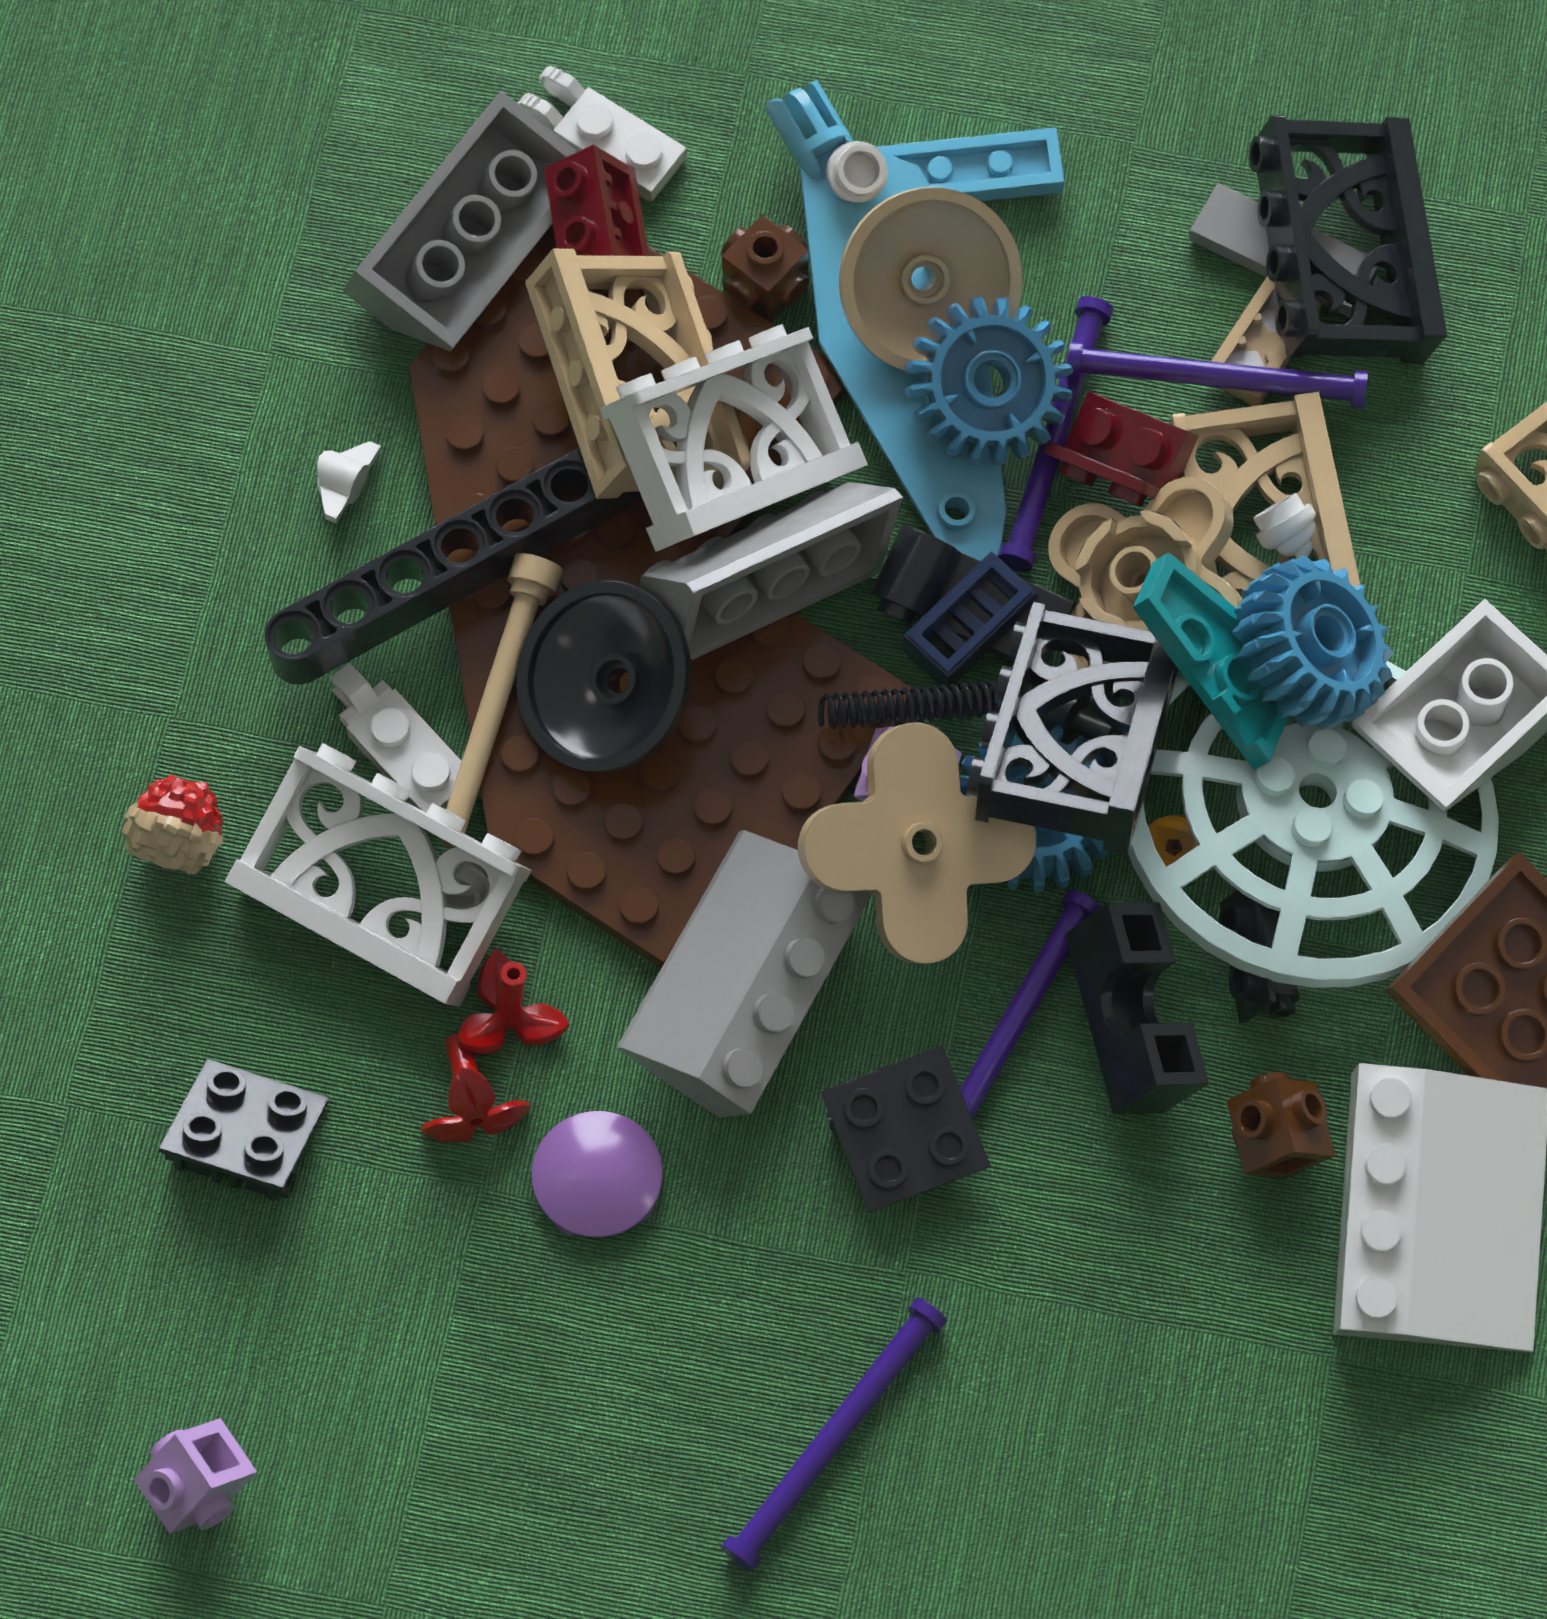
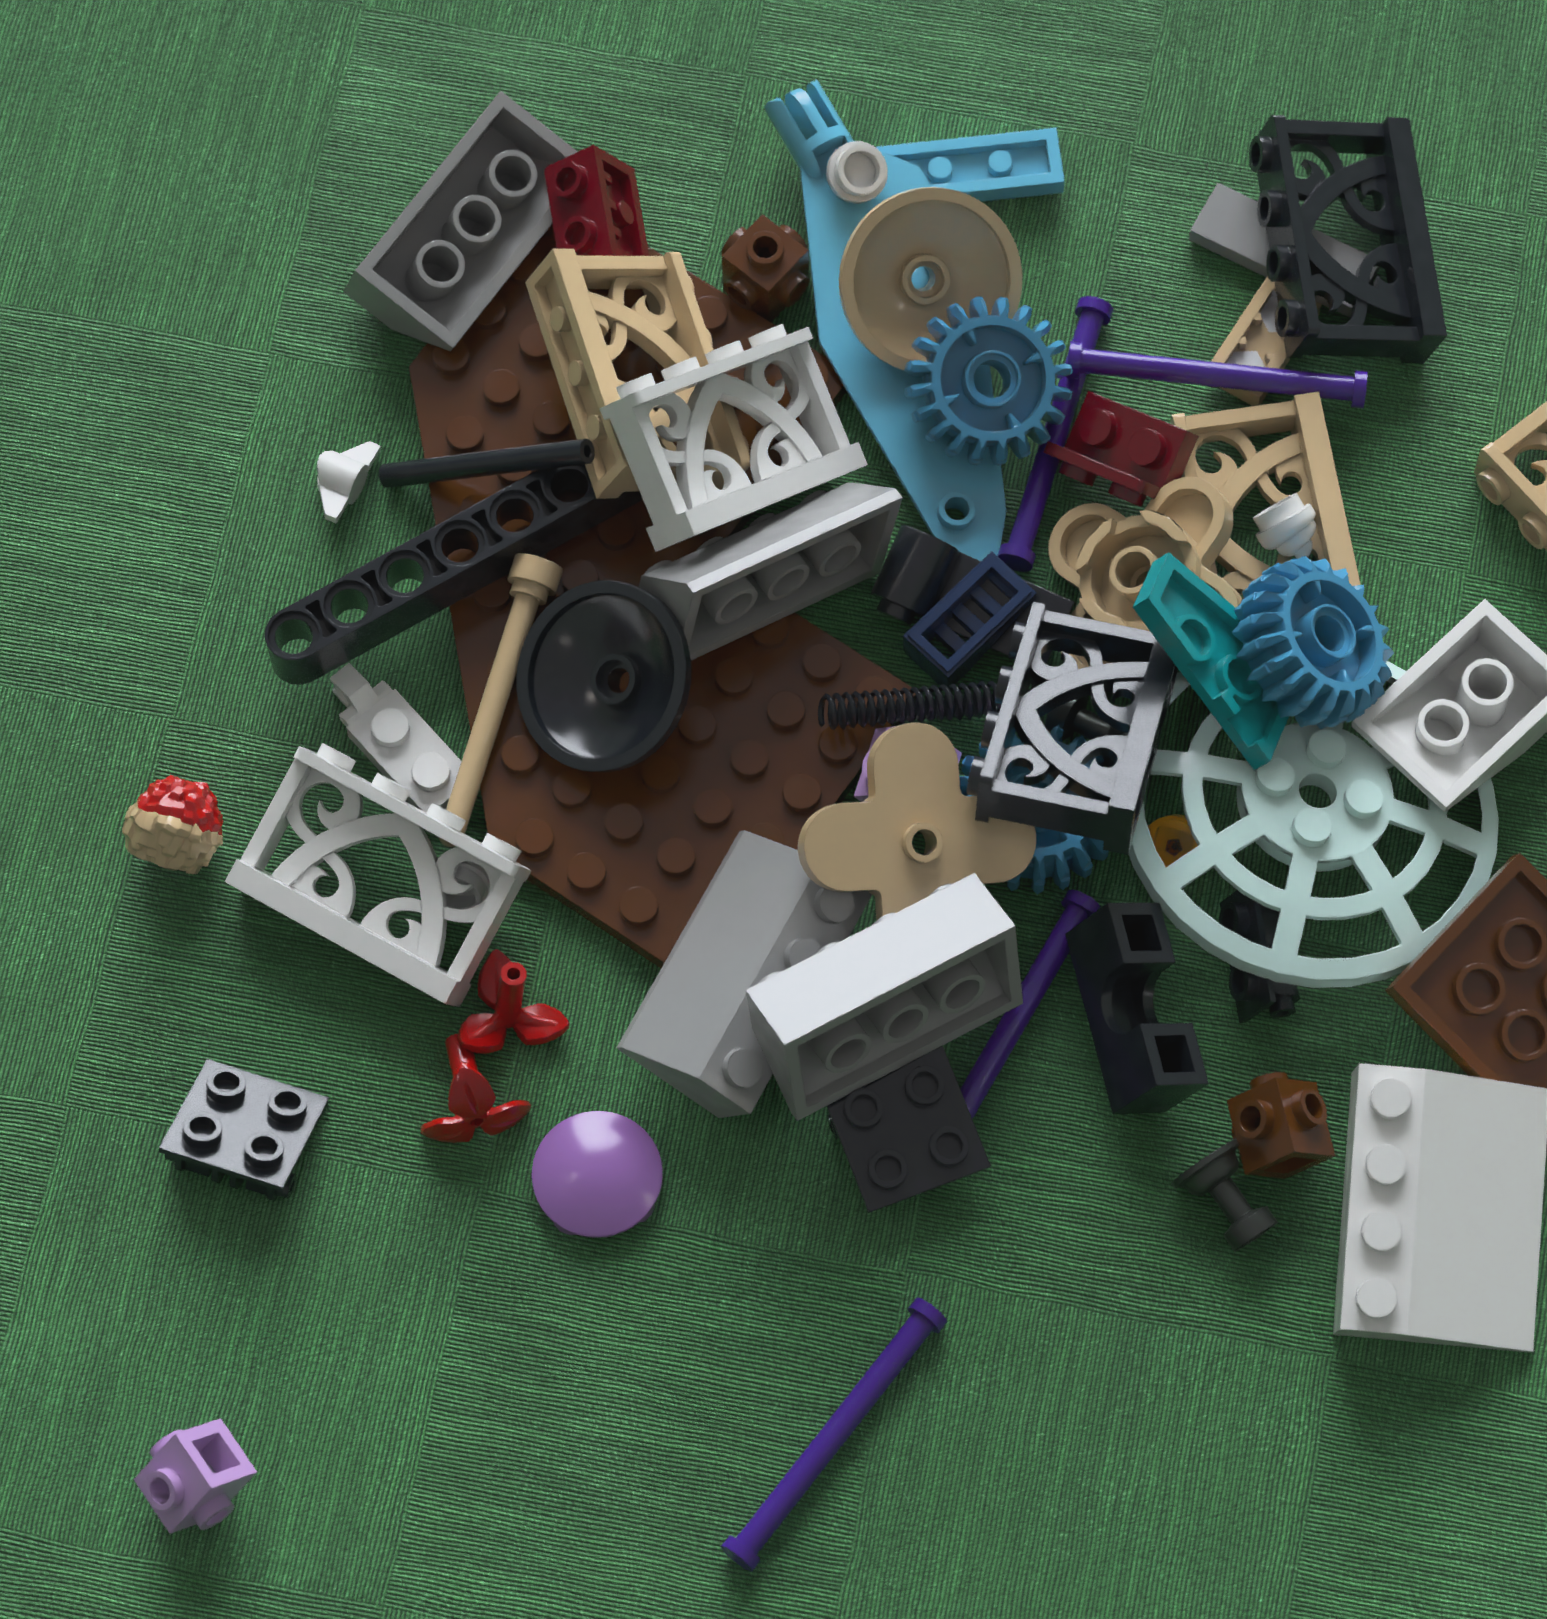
white hinge [518,65,687,202] -> none
none -> black piece [379,439,595,488]
none -> light grey slope [745,873,1023,1121]
none -> pearl dark grey piece [1171,1139,1278,1252]

